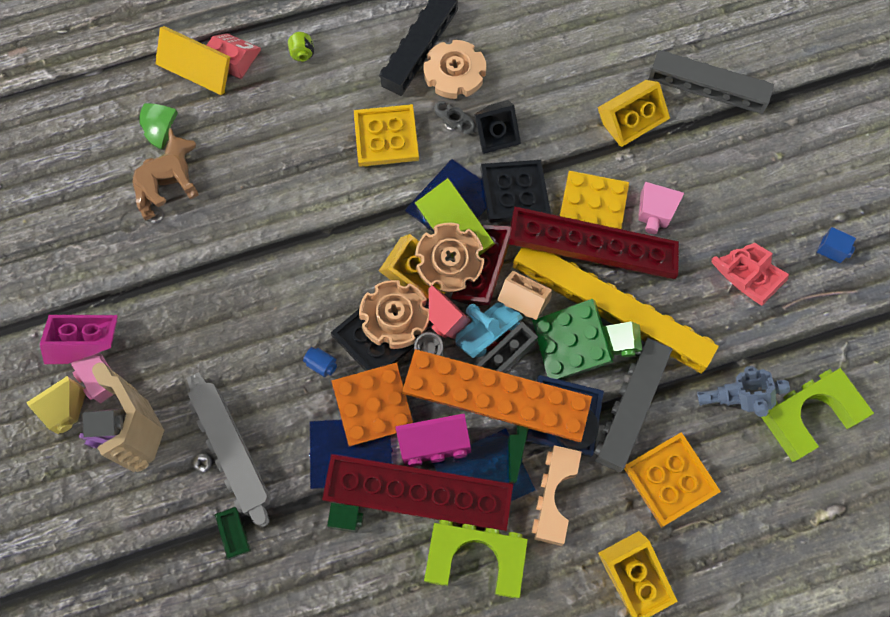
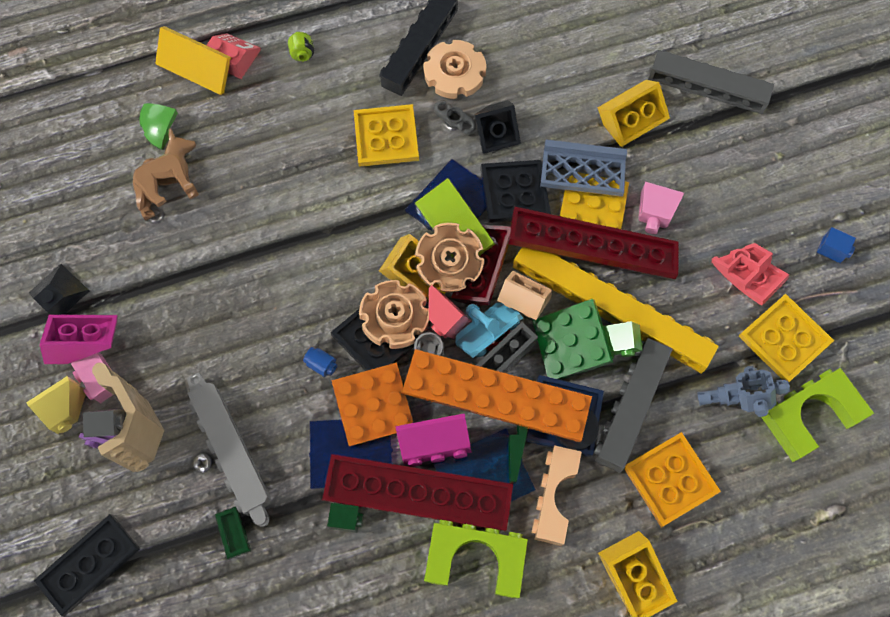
none -> black slope [29,264,90,315]
none -> black tile [34,514,140,617]
none -> sand blue fence [540,140,627,196]
none -> yellow plate [739,294,834,382]

